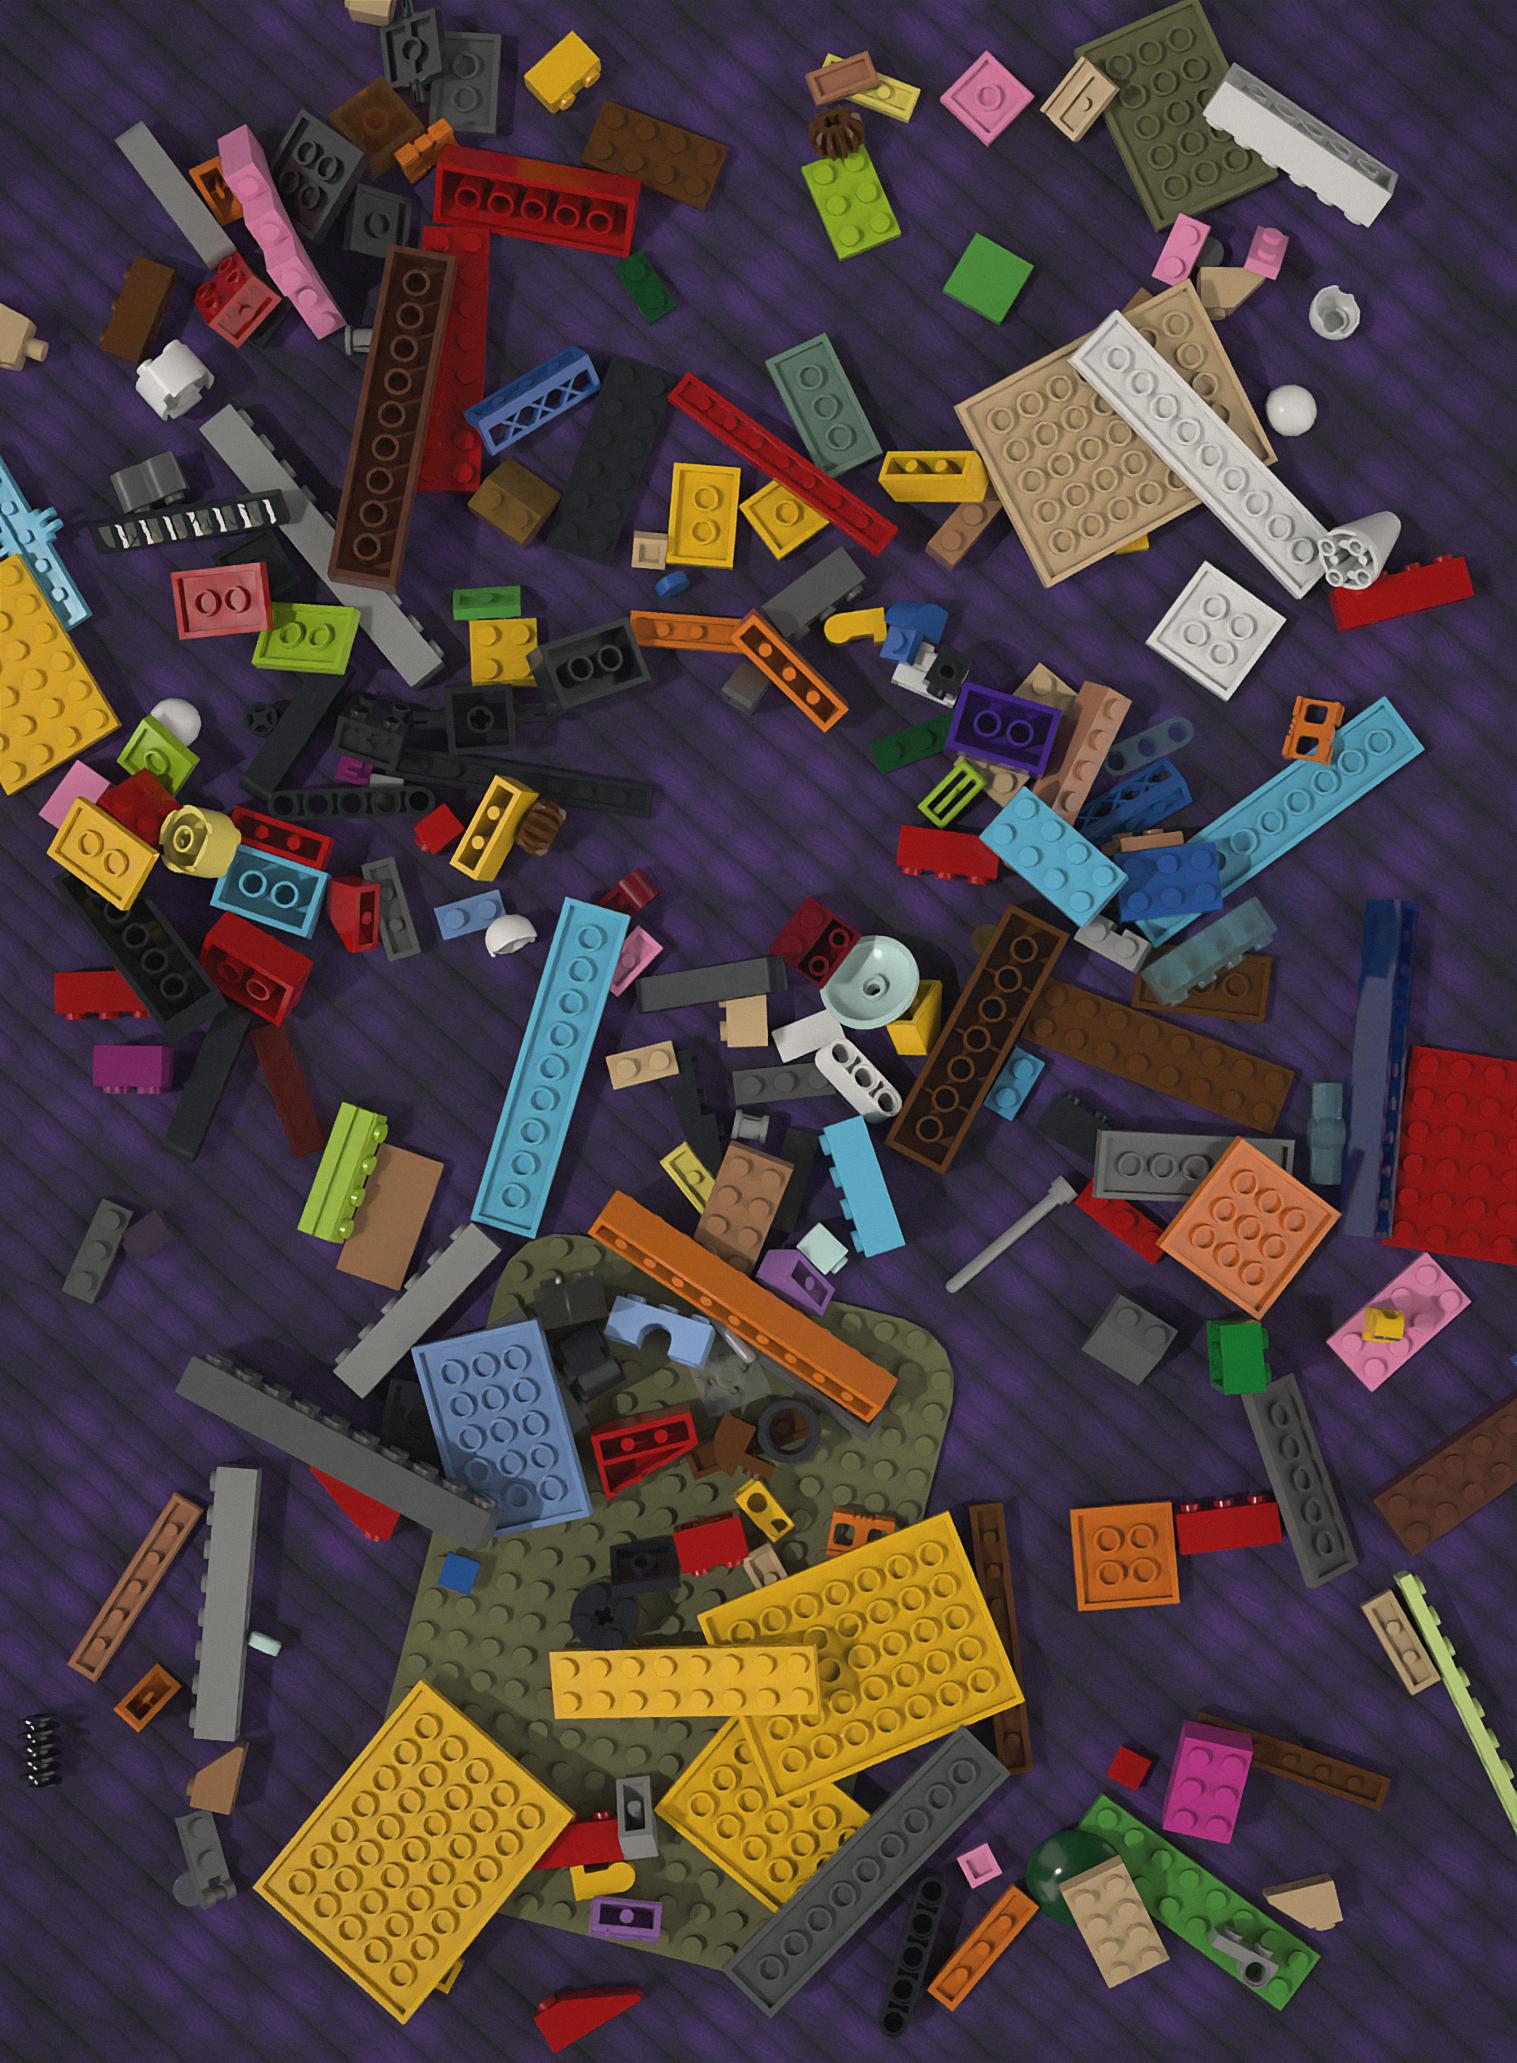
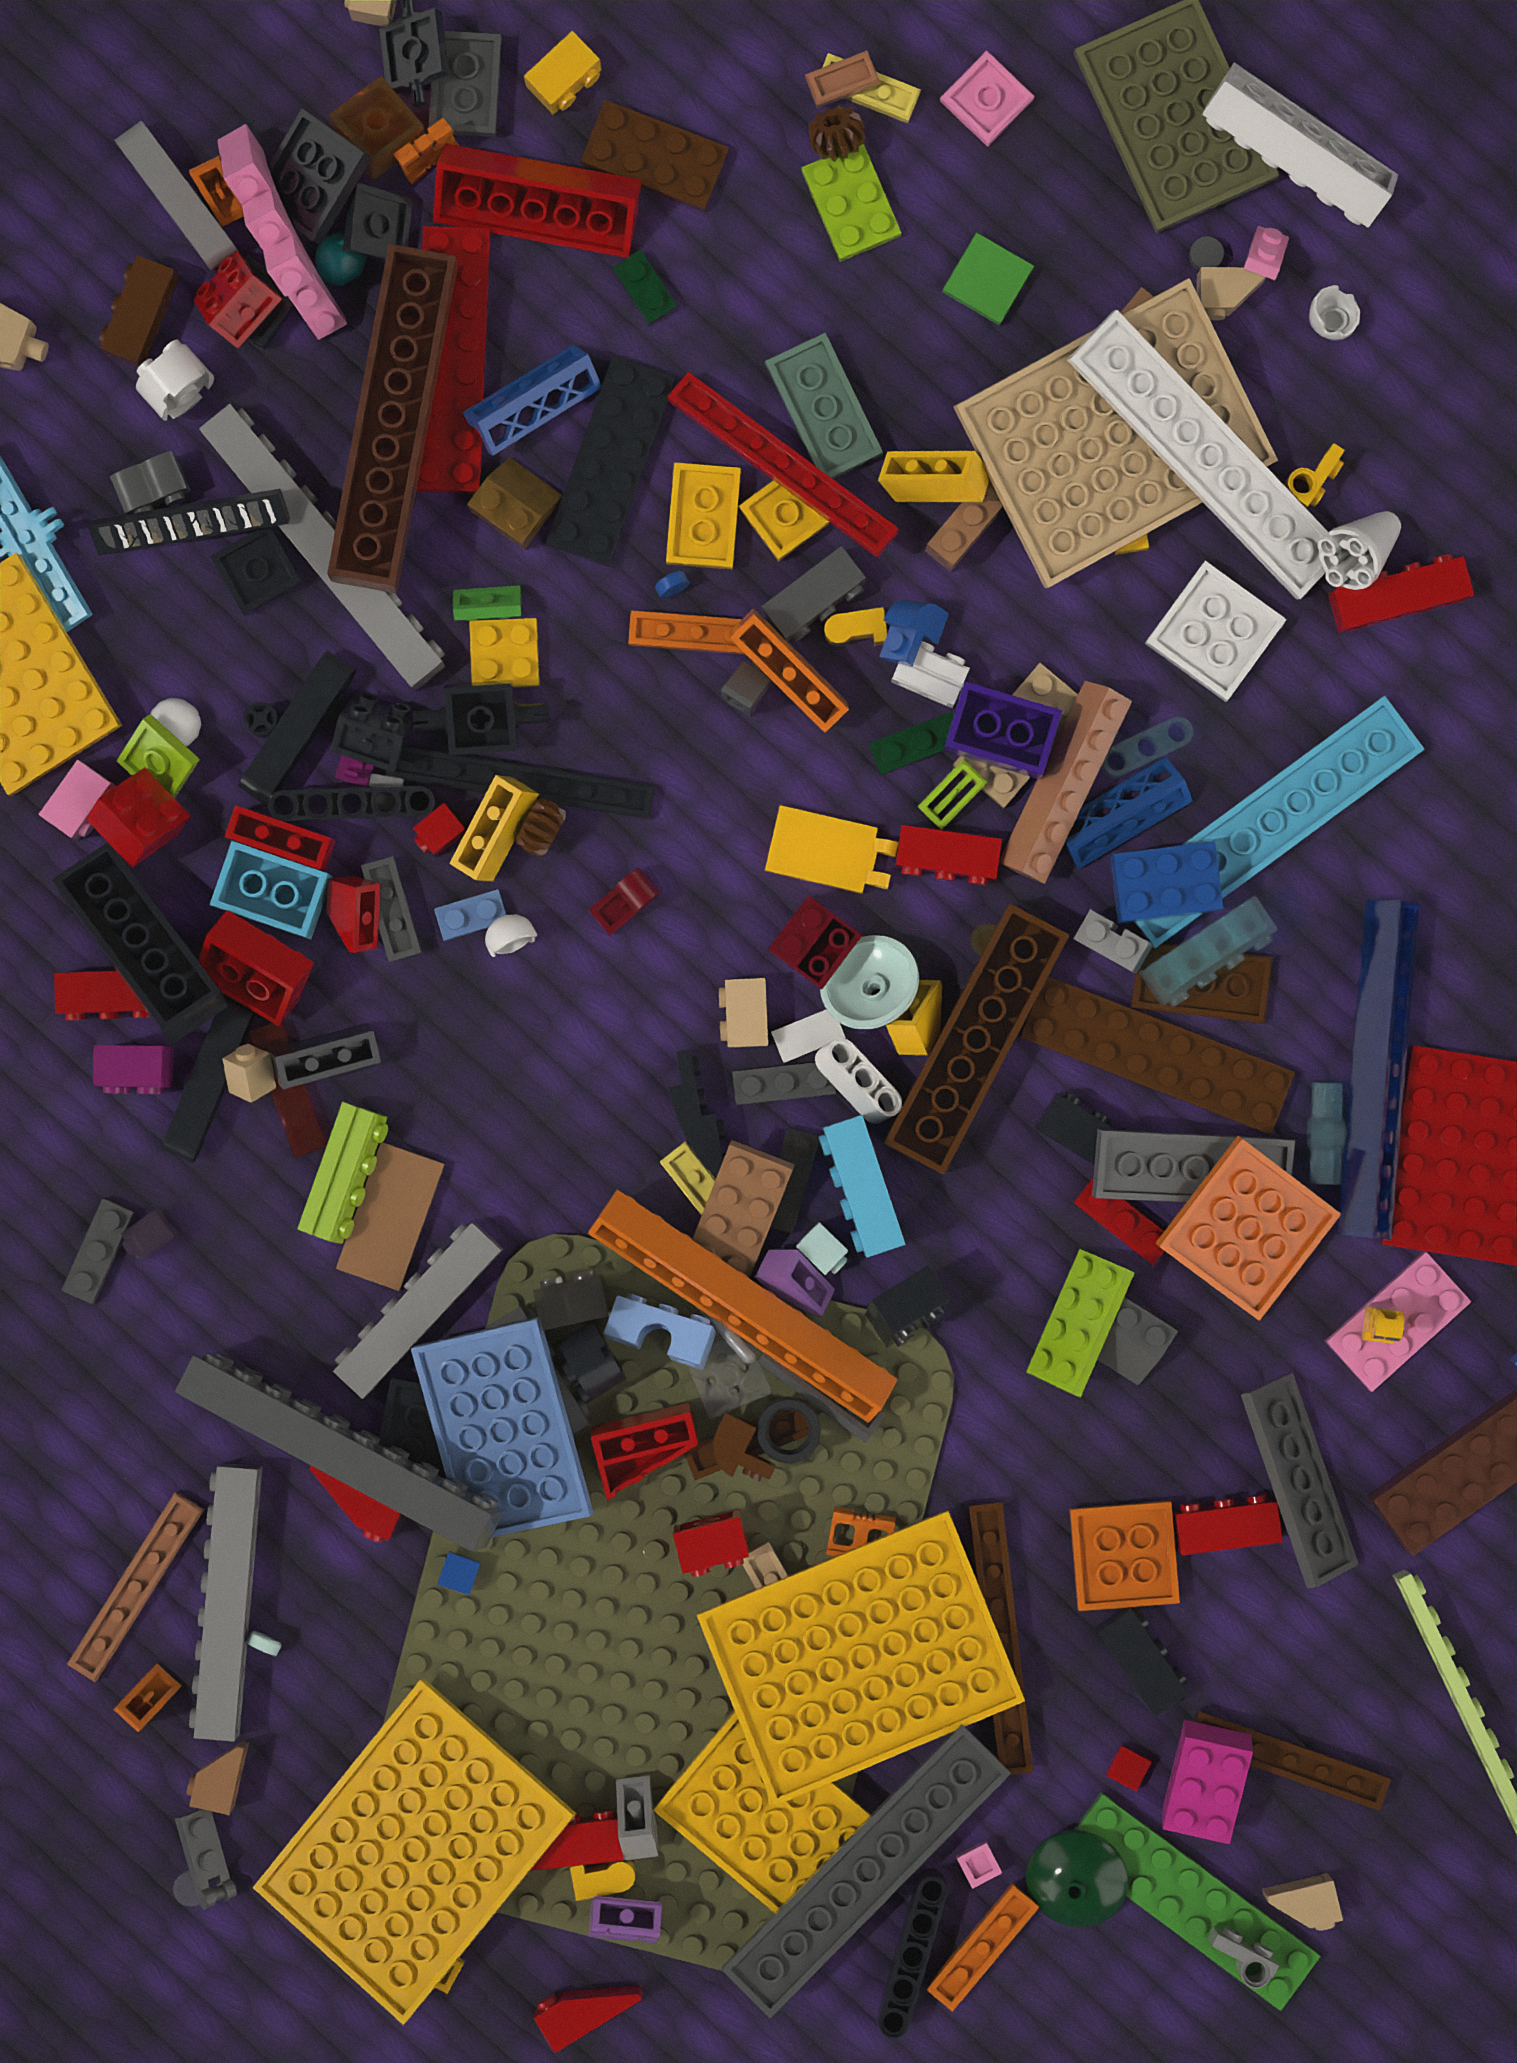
black piece [16,1713,63,1788] -> none
yellow plate [47,796,160,911] -> none
light yellow brick [159,805,241,878] -> none
red plate [171,562,274,640] -> none
lime plate [251,602,361,675] -> none
light grey bush [345,325,373,355] -> none
medium azure plate [470,897,631,1239] -> none
black brick [525,617,651,718] -> none
yellow plate [549,1643,822,1719] -> none
black brick [570,1577,640,1651] -> none
tan brick [606,1040,680,1090] -> none
black plate [609,1537,681,1597] -> none
bright pink plate [610,925,664,997] -> none
tan plate [631,531,668,570] -> none
black beam [634,956,789,1014] -> none
light grey bush [731,1109,770,1144] -> none
yellow leg [733,1478,795,1543] -> none
black brick [922,644,974,700] -> none
light grey piece [946,1175,1078,1293] -> none
medium azure brick [979,786,1129,931] -> none
dark azure plate [982,1046,1045,1121] -> none
tan plate [1040,56,1120,142] -> none
tan plate [1058,1855,1170,1989] -> none
medium nougat plate [1101,829,1184,858] -> none
bright pink plate [1152,213,1211,286] -> none
green brick [1206,1317,1271,1395] -> none
white hair [1264,385,1317,436] -> none
orange piece [1282,696,1345,766] -> none
tan plate [1360,1588,1441,1695] -> none
none -> tan brick [222,1044,276,1103]
none -> black brick [269,1023,381,1089]
none -> teal hair [314,231,368,286]
none -> yellow tile [765,805,898,894]
none -> black brick [865,1265,951,1348]
none -> lime plate [1026,1249,1135,1398]
none -> black brick [1095,1607,1188,1717]
none -> yellow plate [1284,443,1345,508]

